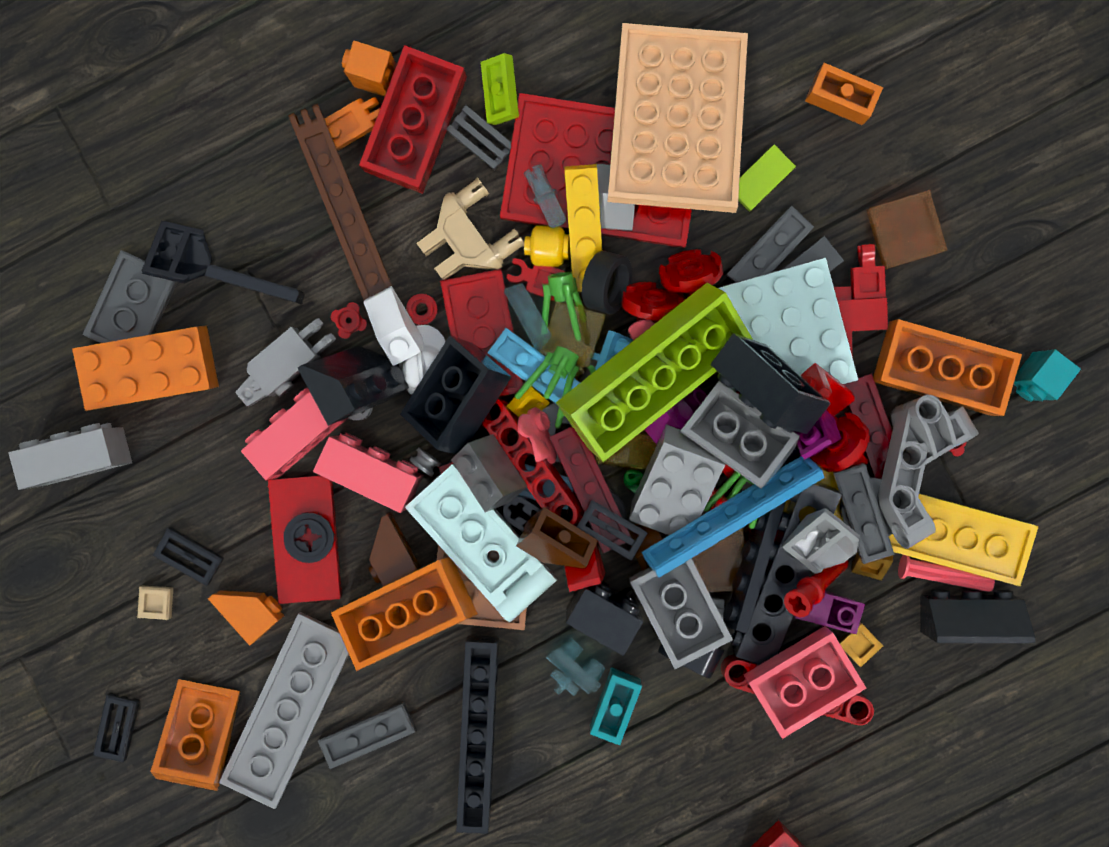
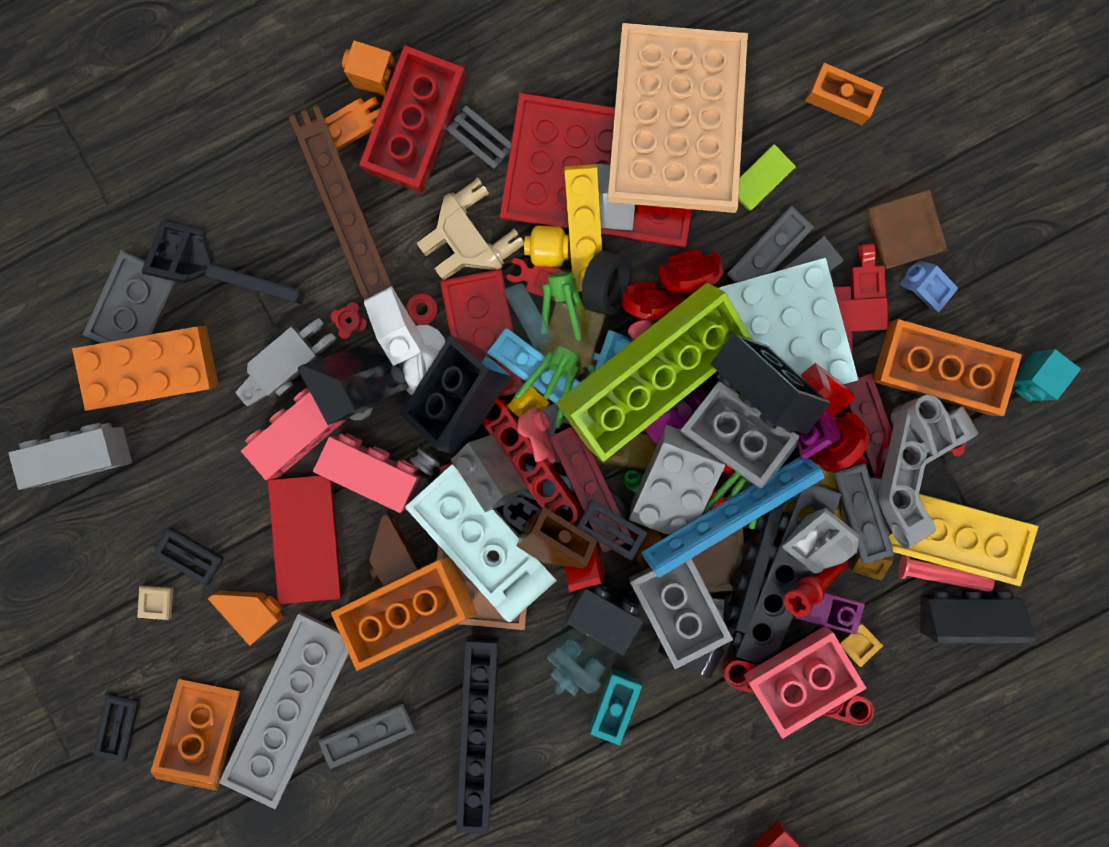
black gear [284,513,335,563] -> none
lime plate [481,53,519,125] -> none
clear light blue axle [523,164,566,228] -> none
none -> medium blue bracket [900,260,958,313]

